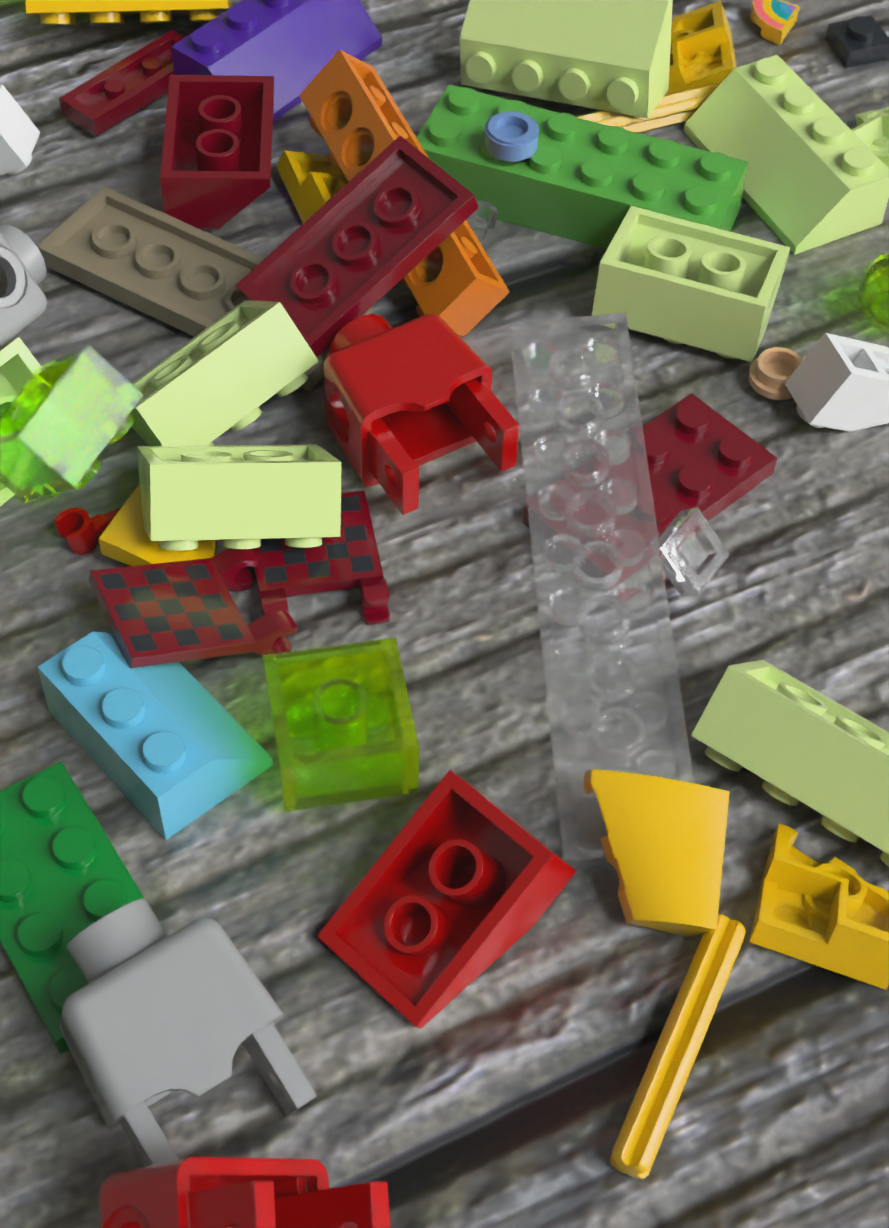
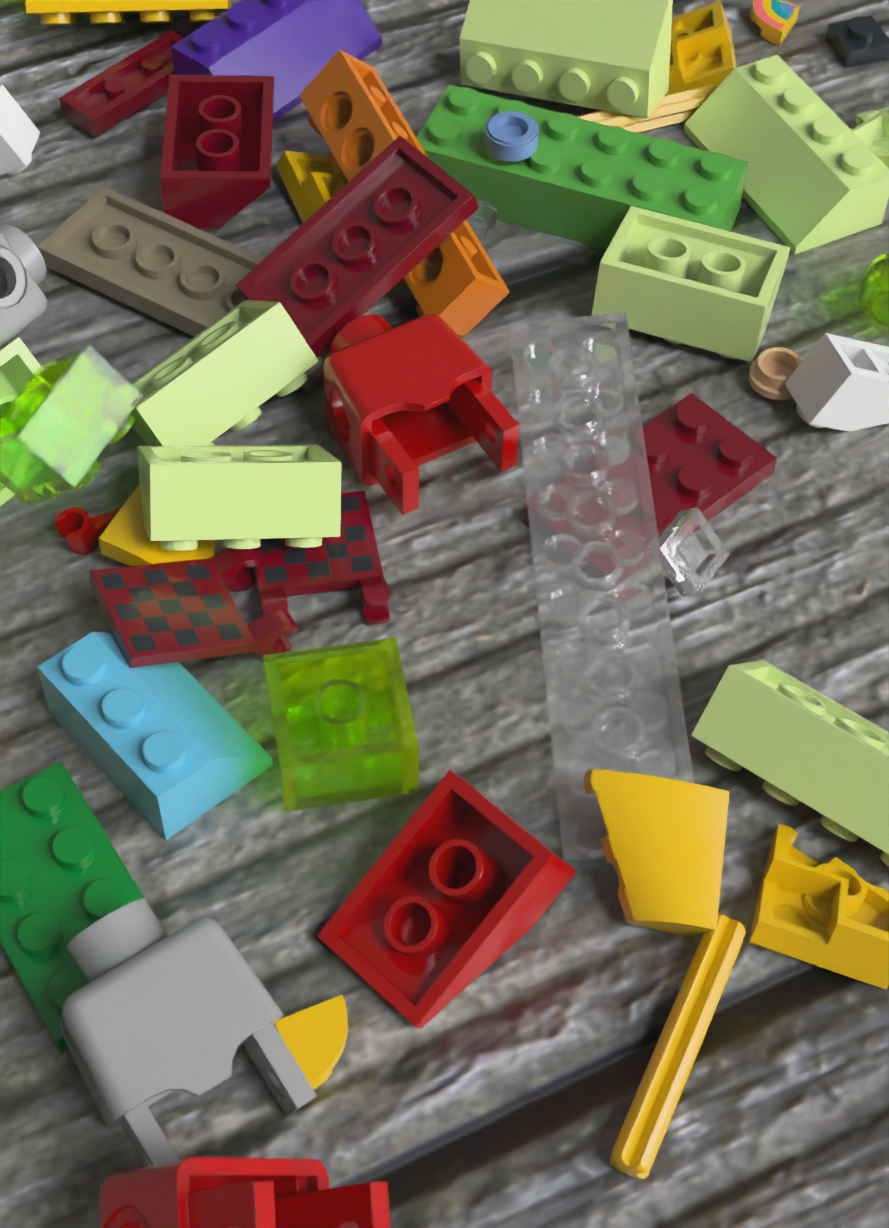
none -> yellow tile [274,994,348,1090]

